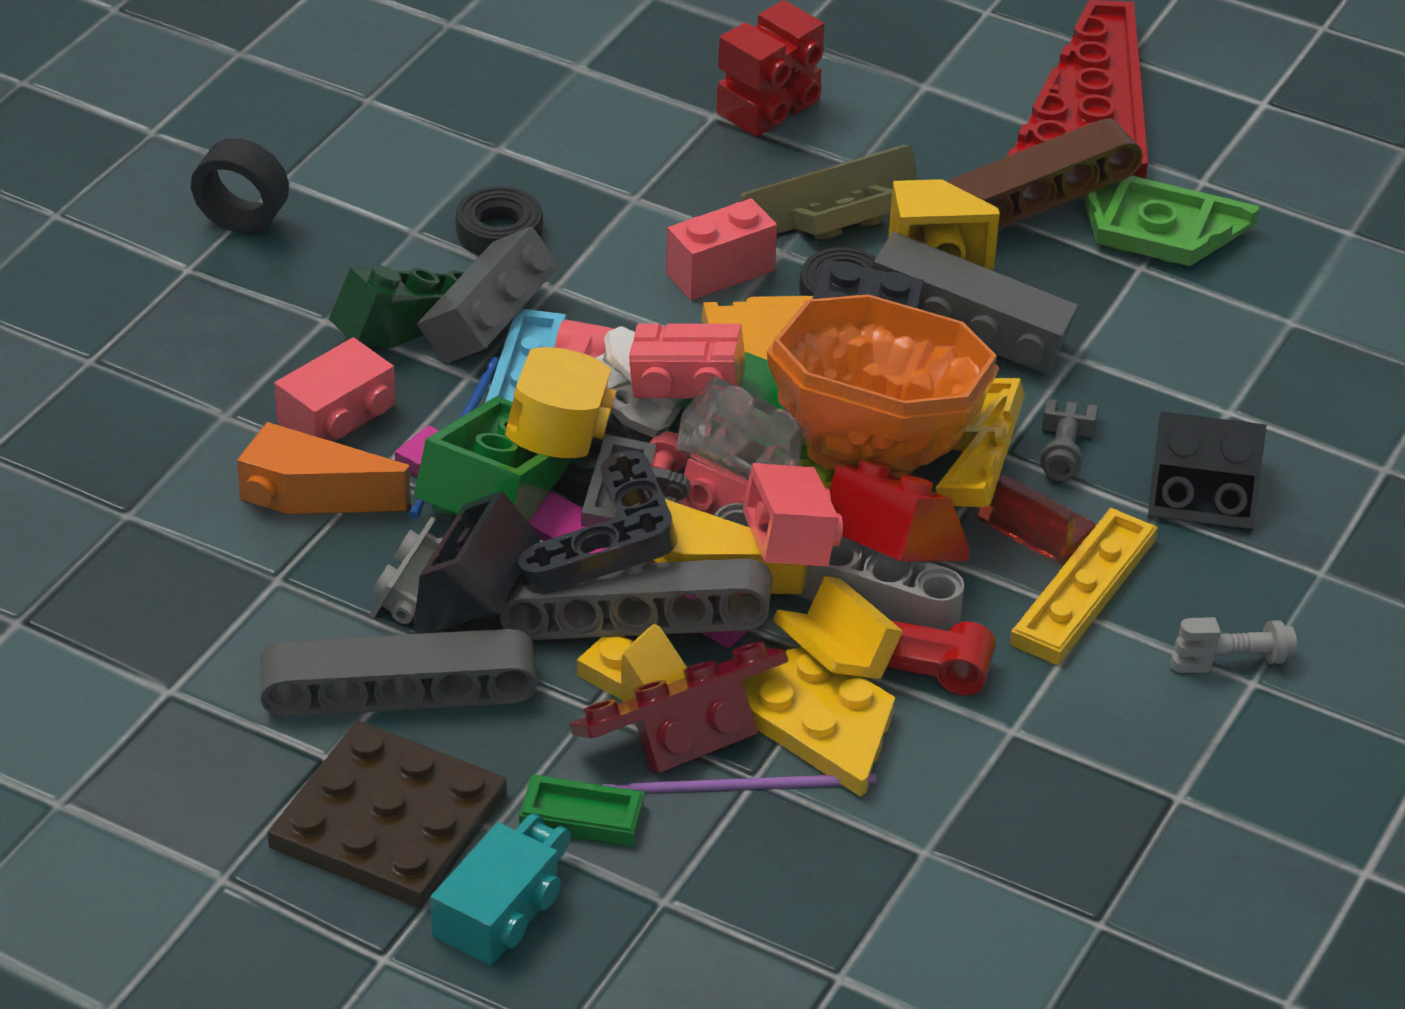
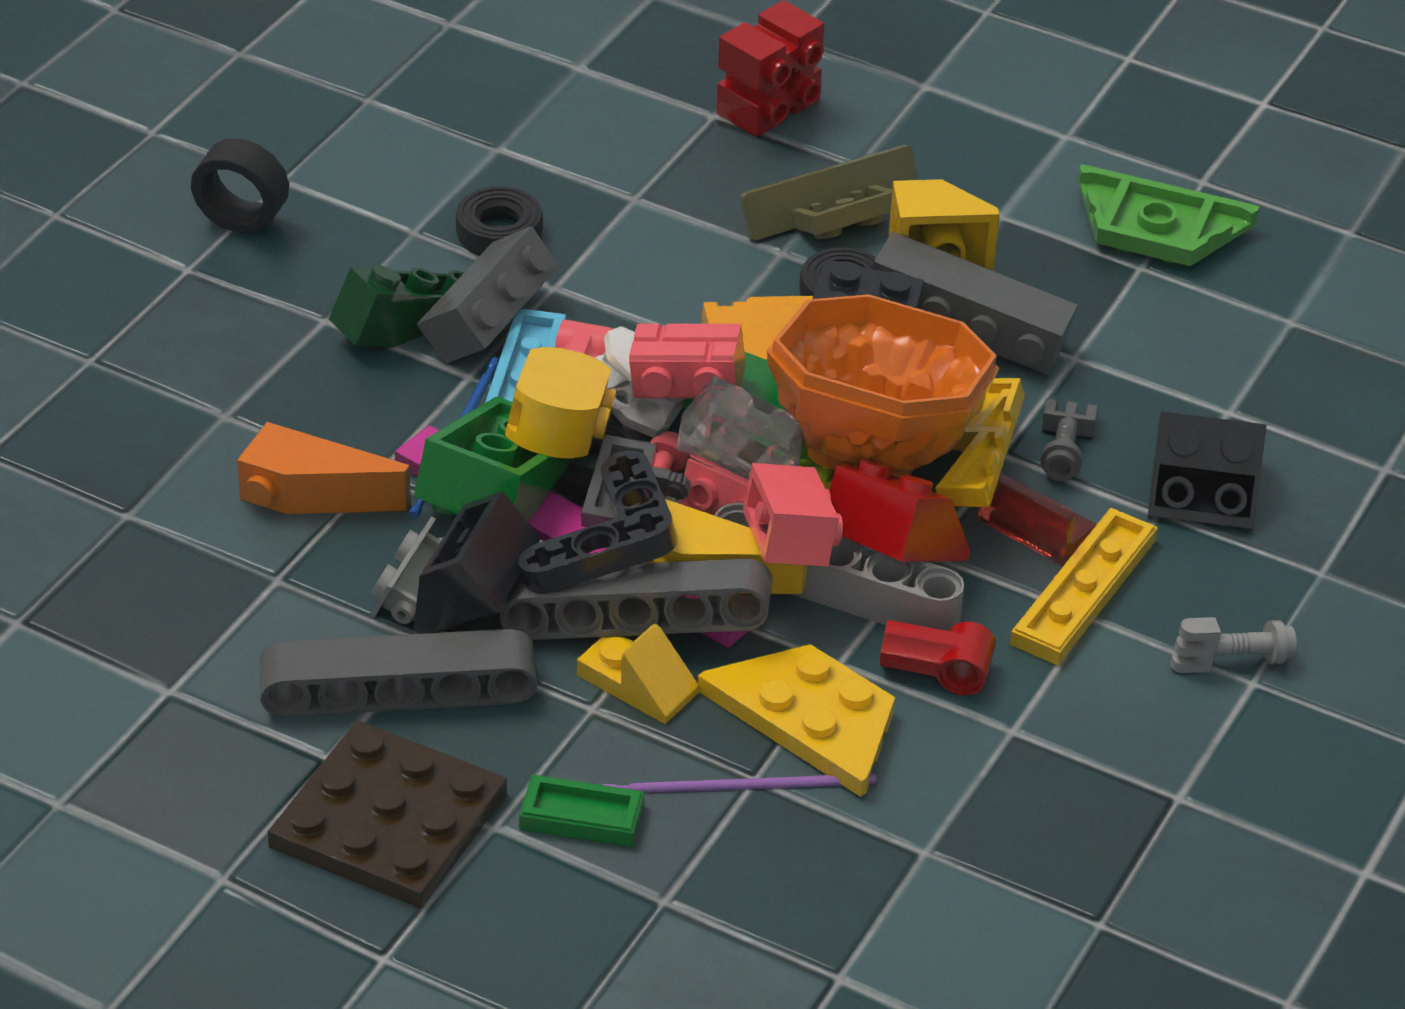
coral brick [274,337,396,442] -> none
teal brick [430,813,571,966] -> none
dark red bracket [569,642,789,773] -> none
coral brick [666,198,777,301] -> none
yellow panel [773,576,903,680] -> none
reddish brown beam [946,119,1143,229] -> none
red wing [1006,0,1148,179] -> none

